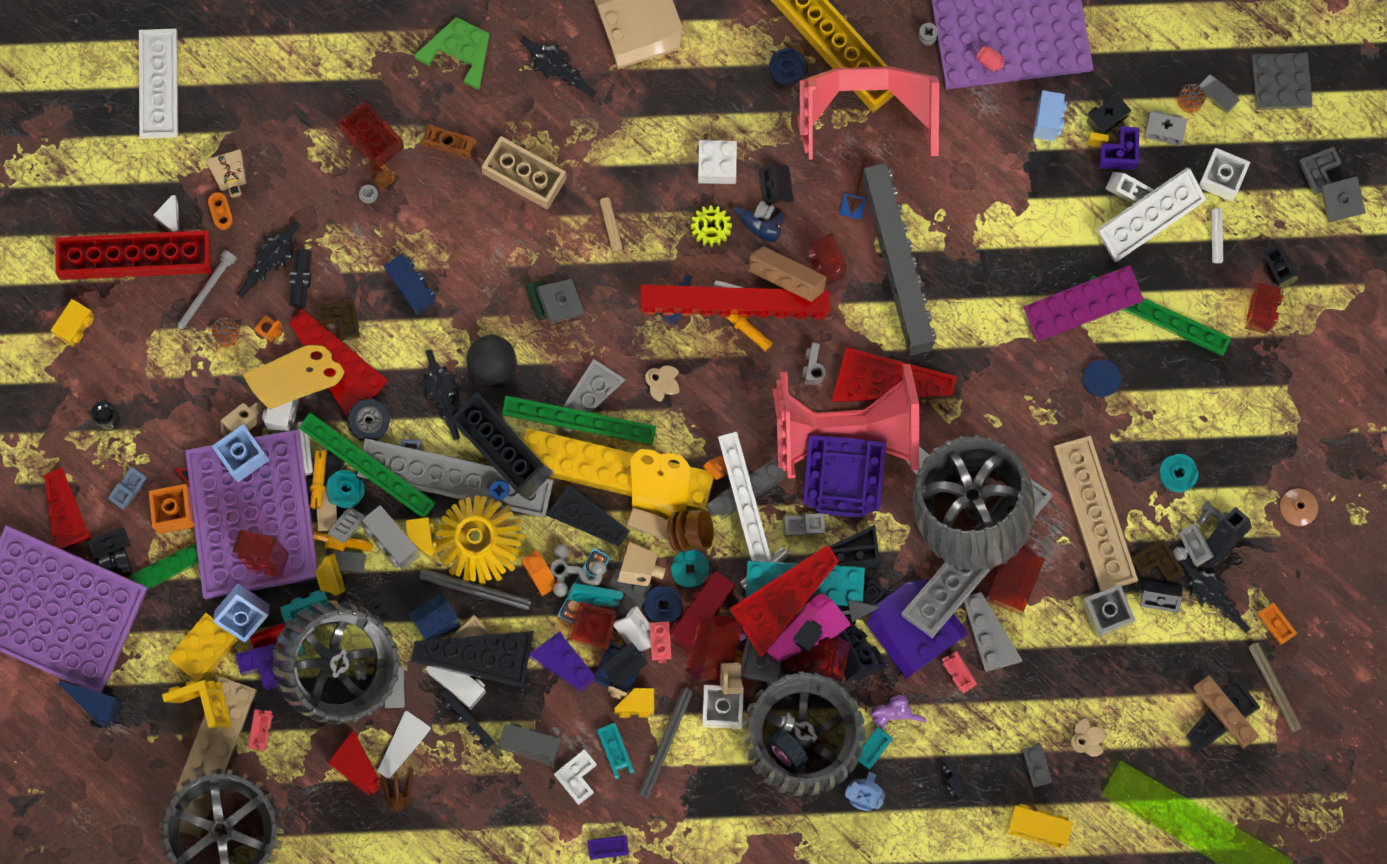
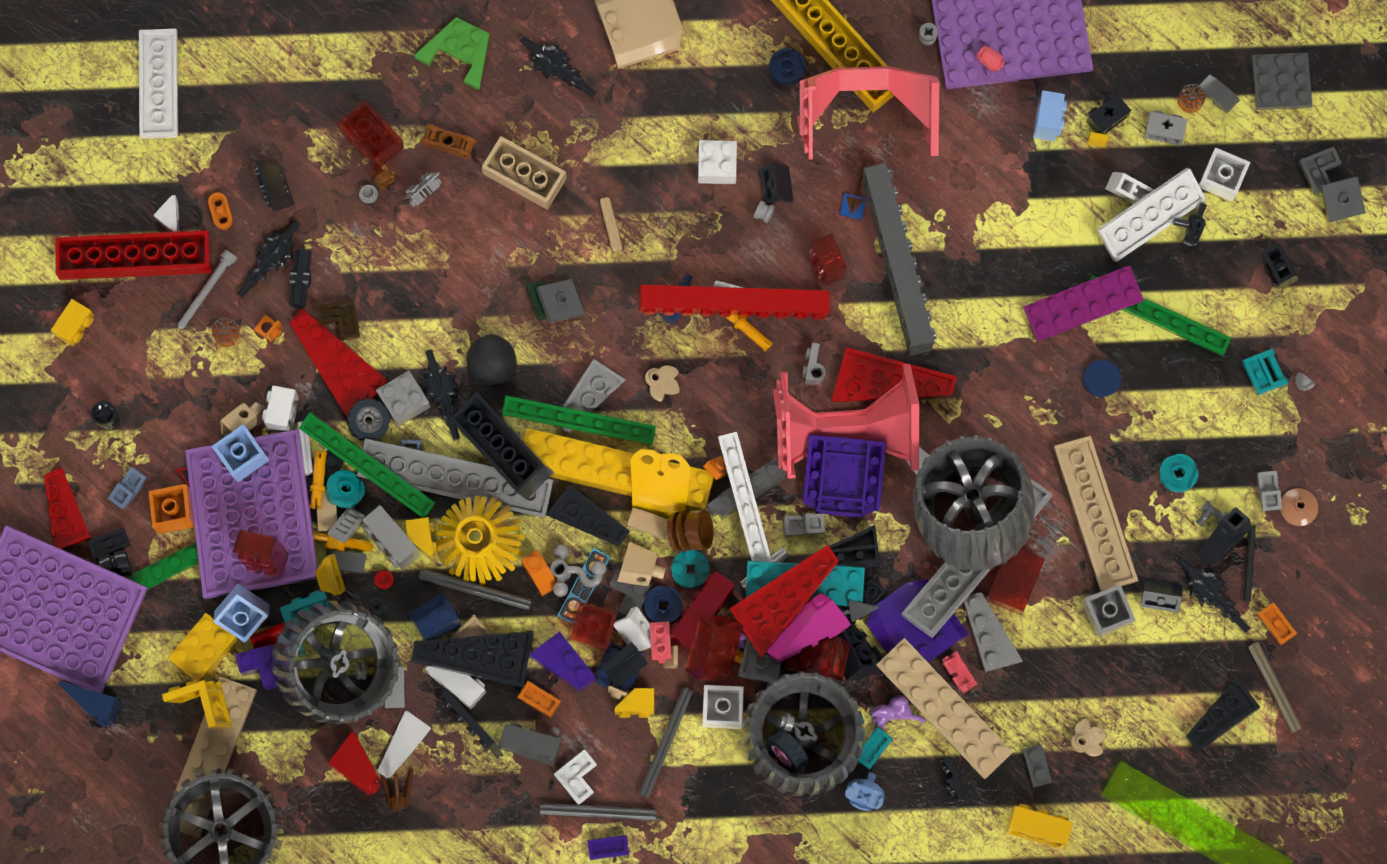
tan torso [206,149,247,197] -> none
yellow piece [243,345,345,410] -> none
coral hinge [248,709,273,752] -> none
dark blue brick [383,253,435,316] -> none
blue wheel [489,480,510,500] -> none
teal hinge [568,583,624,608] -> none
teal hinge [597,723,634,779] -> none
neon yellow gear [691,205,732,247] -> none
tan panel [720,663,743,695] -> none
dark blue animal [733,206,785,242] -> none
medium nougat brick [748,246,826,302] -> none
black brick [792,620,823,654] -> none
dark purple brick [1098,127,1139,170] -> none
dark brown plate [1131,539,1184,582] -> none
light grey plate [1172,523,1214,567] -> none
medium nougat plate [1193,675,1259,749] -> none
white axle [1211,208,1223,263] -> none
clear red brick [1244,283,1283,334] -> none
none -> black slope [254,159,295,212]
none -> red plate [374,570,394,589]
none -> light grey brick [376,371,430,427]
none -> light grey hinge [404,172,442,207]
none -> orange plate [518,681,561,718]
none -> dark grey axle [539,803,657,820]
none -> tan slope [663,646,678,668]
none -> tan plate [876,638,1013,779]
none -> black piece [1173,203,1207,248]
none -> teal plate [1242,349,1289,396]
none -> pearl dark grey bar [1243,525,1256,602]
none -> light grey slope [1256,471,1282,511]
none -> light grey piece [1295,372,1315,391]

